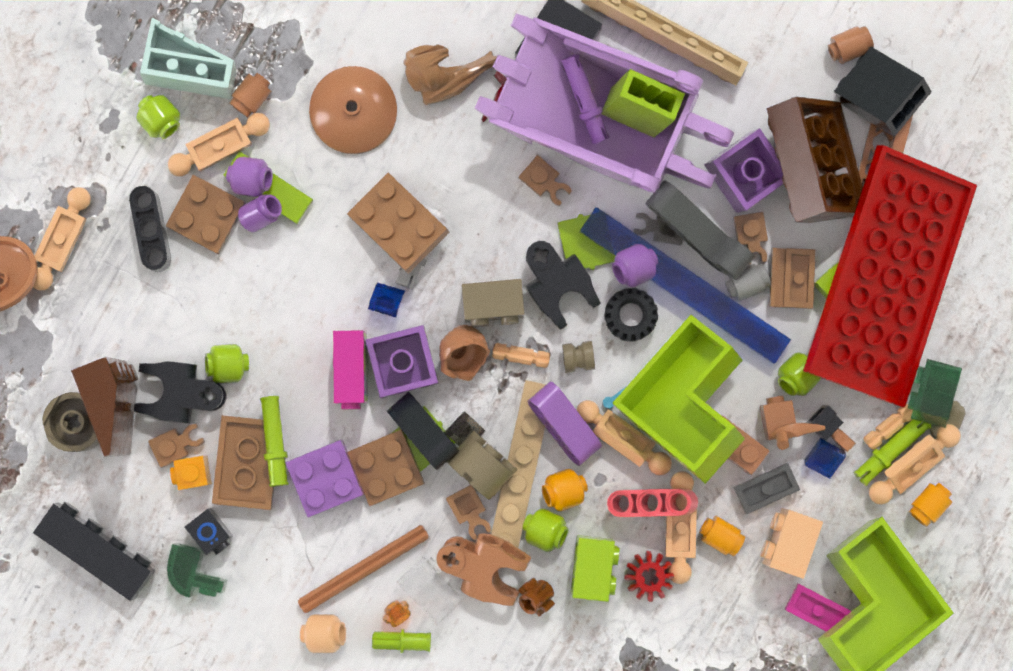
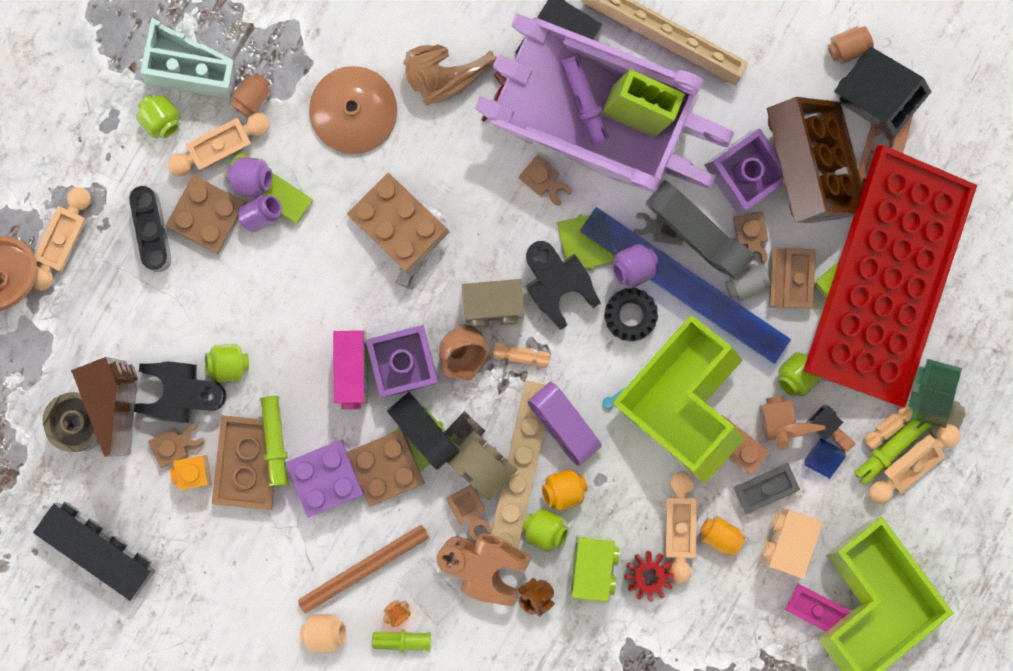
clear green brick [167,543,228,598] -> none
black brick [184,508,233,555] -> none
clear blue plate [368,282,405,318] -> none
dark tan wheel [562,341,595,373] -> none
light nougat plate [576,400,672,476] -> none
coral beam [607,488,698,517] -> none
light orange brick [909,483,953,527] -> none

